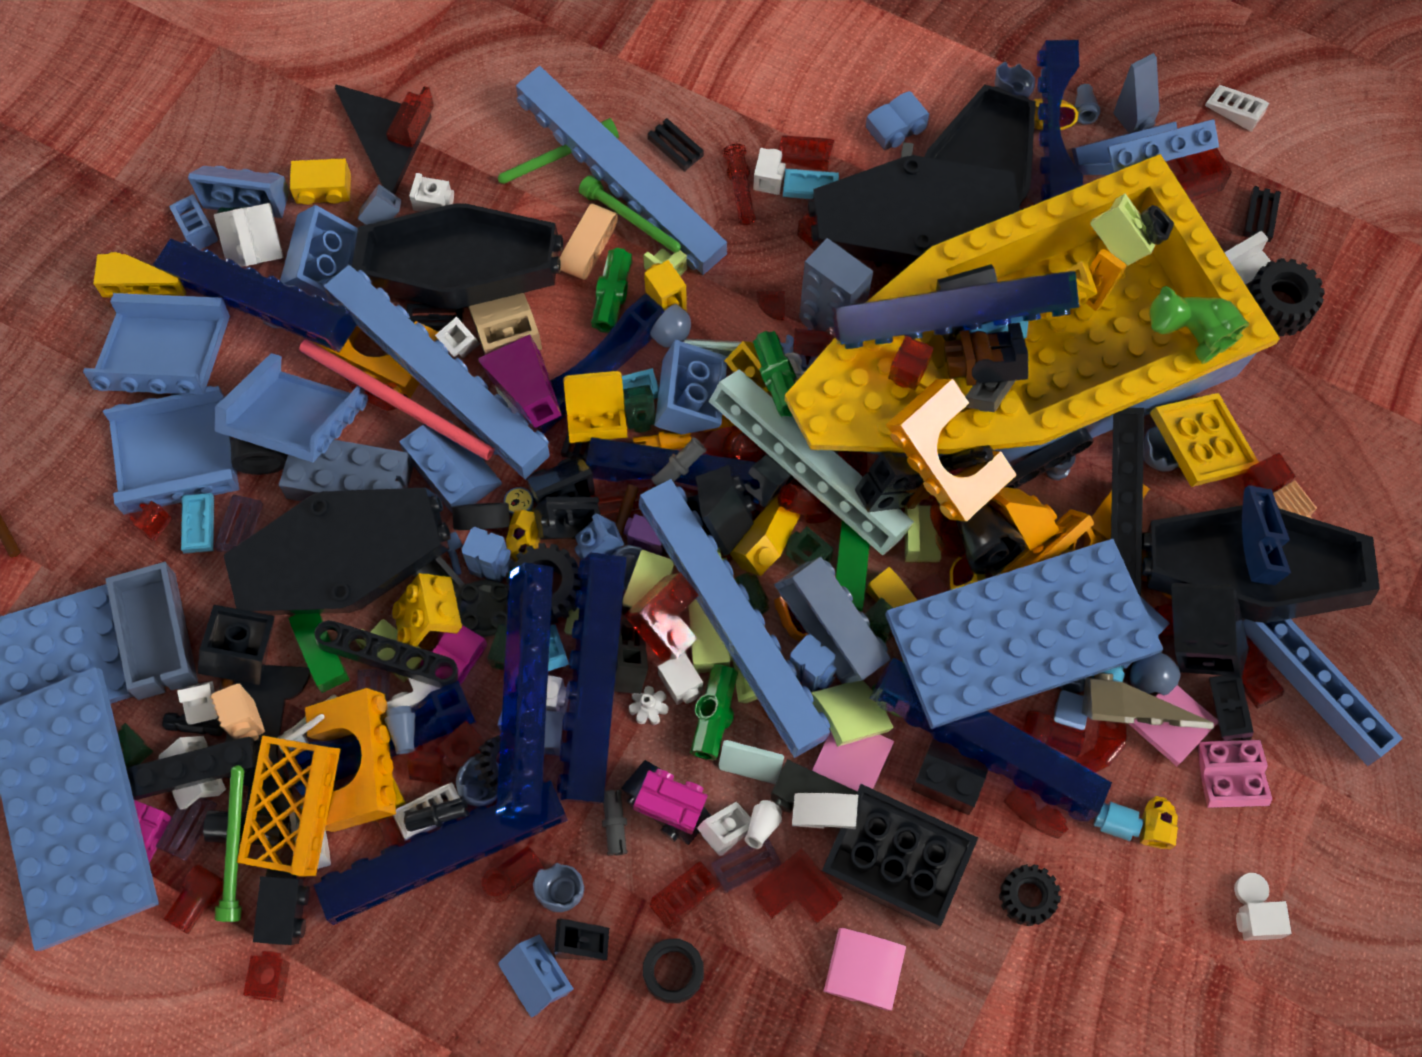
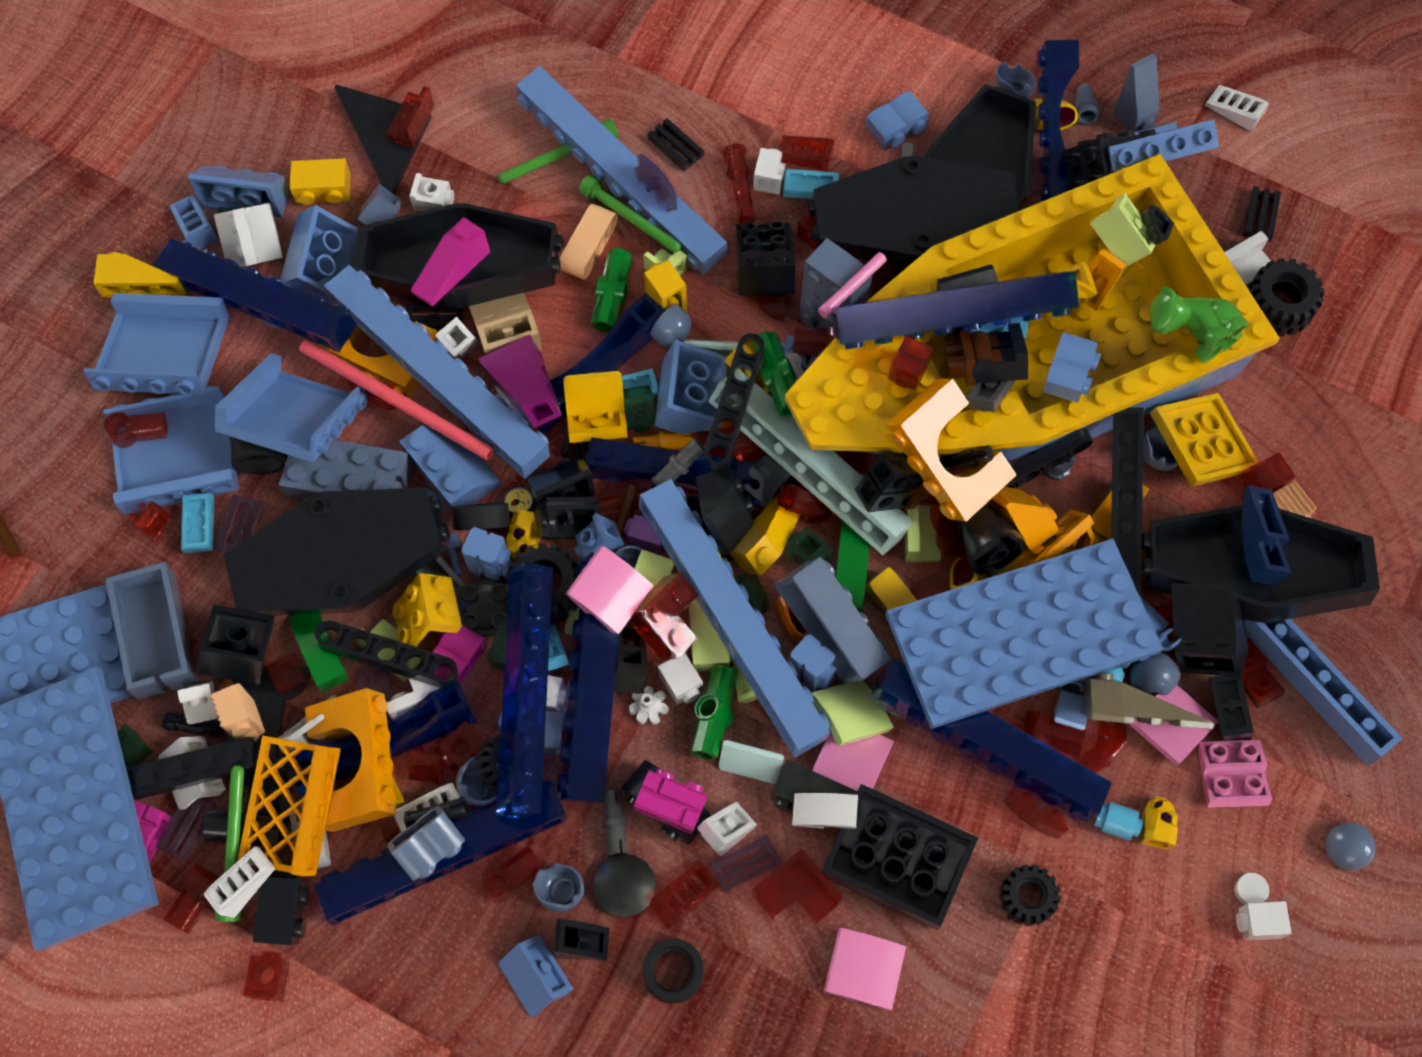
sand blue cone [384,706,415,754] -> none
white cone [744,800,782,849] -> none
clear green brick [865,597,894,644] -> none
black slope [912,734,992,815] -> none
clear red panel [1176,148,1232,202] -> none
none -> clear red piece [104,412,168,448]
none -> white slope [204,846,275,918]
none -> clear red tile [266,652,308,694]
none -> sand blue brick [386,805,465,881]
none -> dark pink slope [411,217,490,307]
none -> bright pink slope [565,546,653,634]
none -> pearl dark grey dish [593,854,656,918]
none -> clear purple slope [634,154,677,212]
none -> black beam [704,333,765,470]
none -> black slope [735,221,795,296]
none -> bright pink bar [818,252,887,318]
none -> medium blue brick [1043,332,1101,403]
none -> black bracket [1063,129,1158,191]
none -> medium blue hand [1141,628,1181,662]
none -> sand blue hair [1325,822,1376,871]

